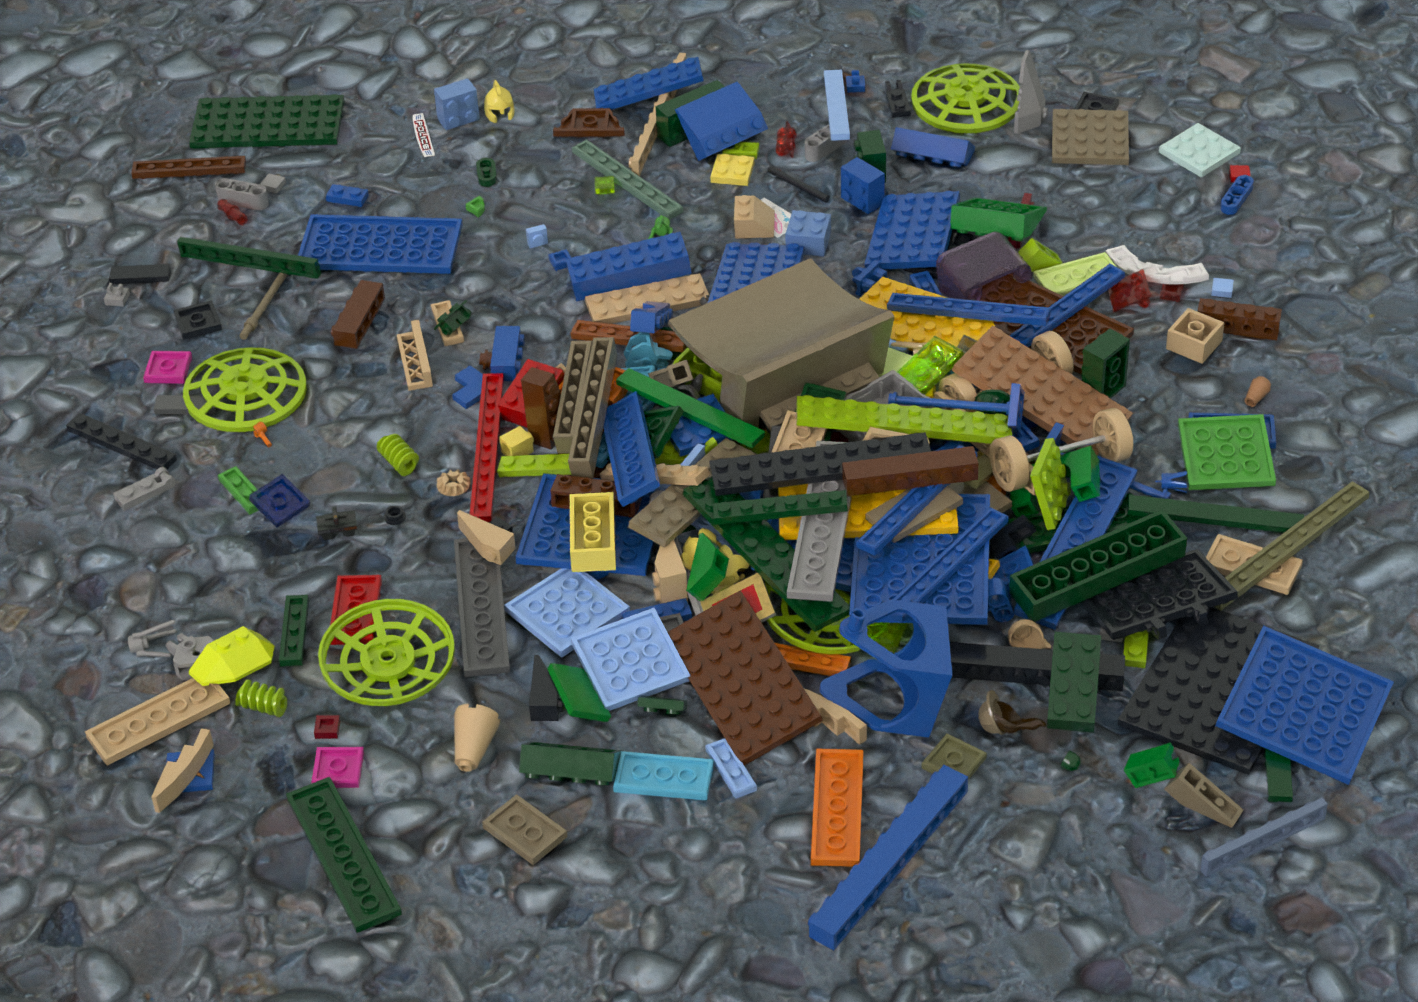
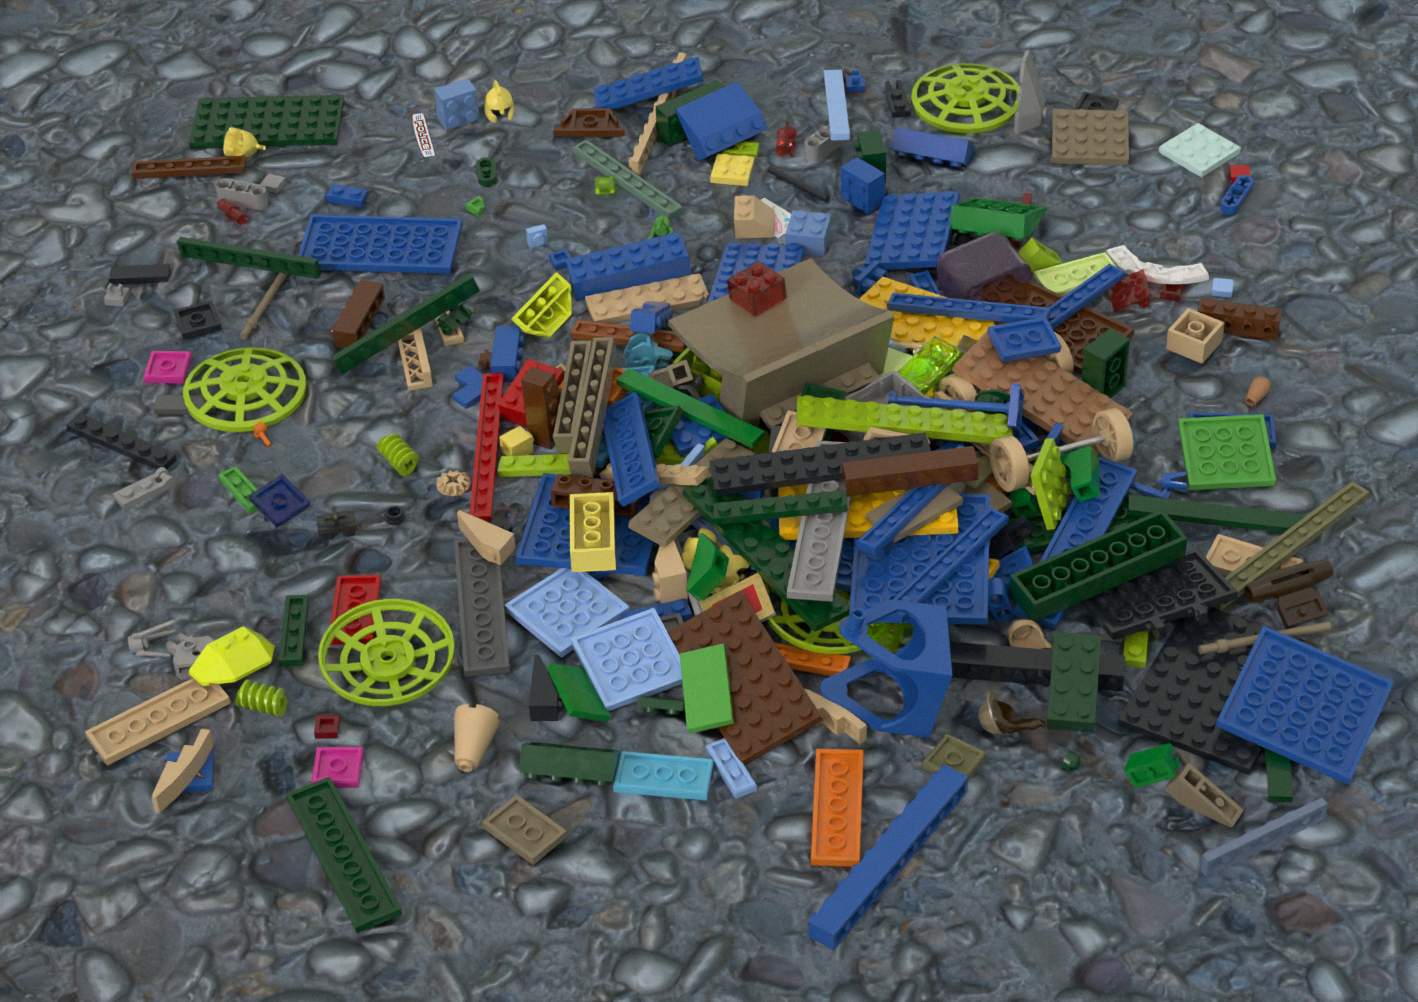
none -> light yellow helmet [223,127,266,158]
none -> dark green plate [332,273,480,374]
none -> neon yellow wedge [511,272,572,339]
none -> bright green tile [680,643,734,734]
none -> clear red brick [727,261,787,316]
none -> blue plate [987,317,1062,362]
none -> dark tan bar [1198,621,1331,654]
none -> dark brown plate [1244,560,1334,629]

